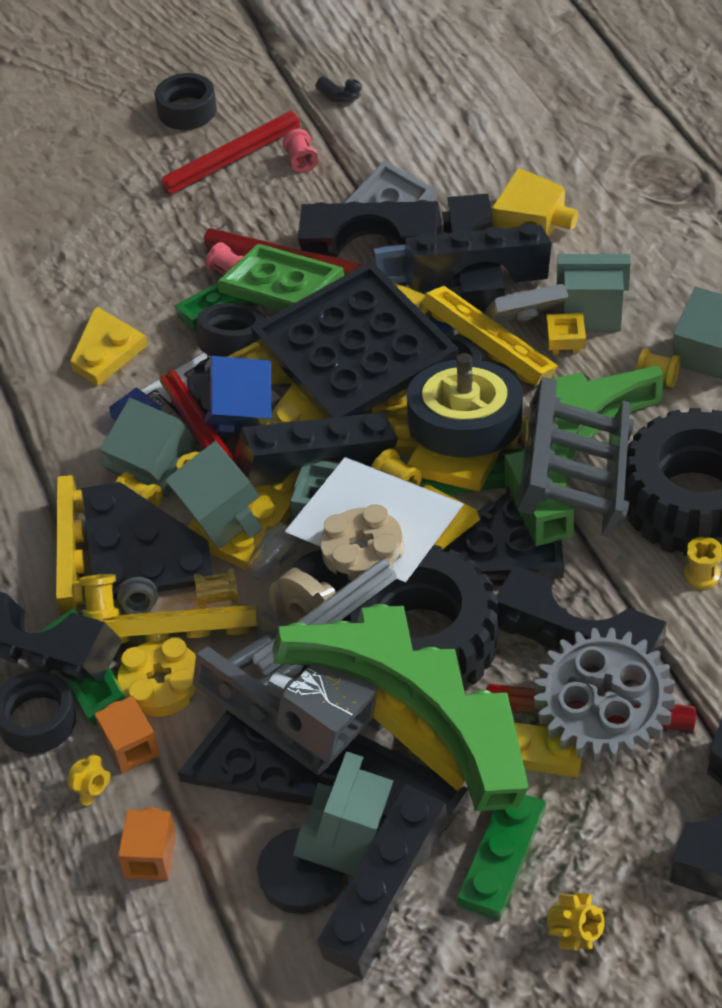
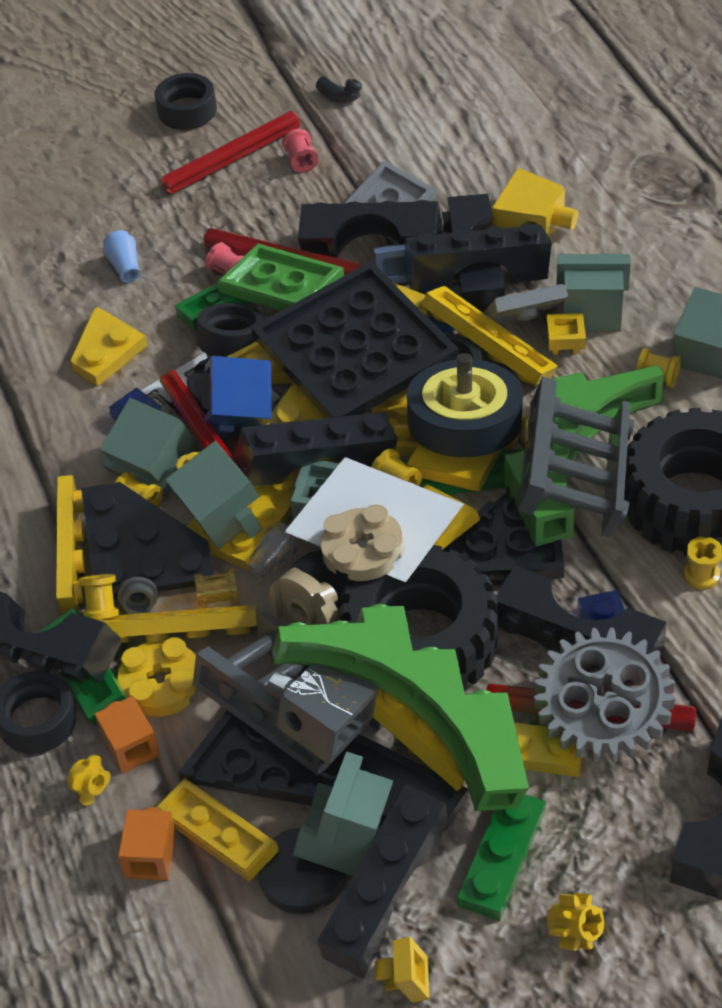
light grey axle [251,559,397,675] -> none
none -> light blue cone [103,230,140,282]
none -> yellow tile [155,778,279,882]
none -> yellow tile [375,937,429,1003]
none -> clear blue plate [577,590,625,620]

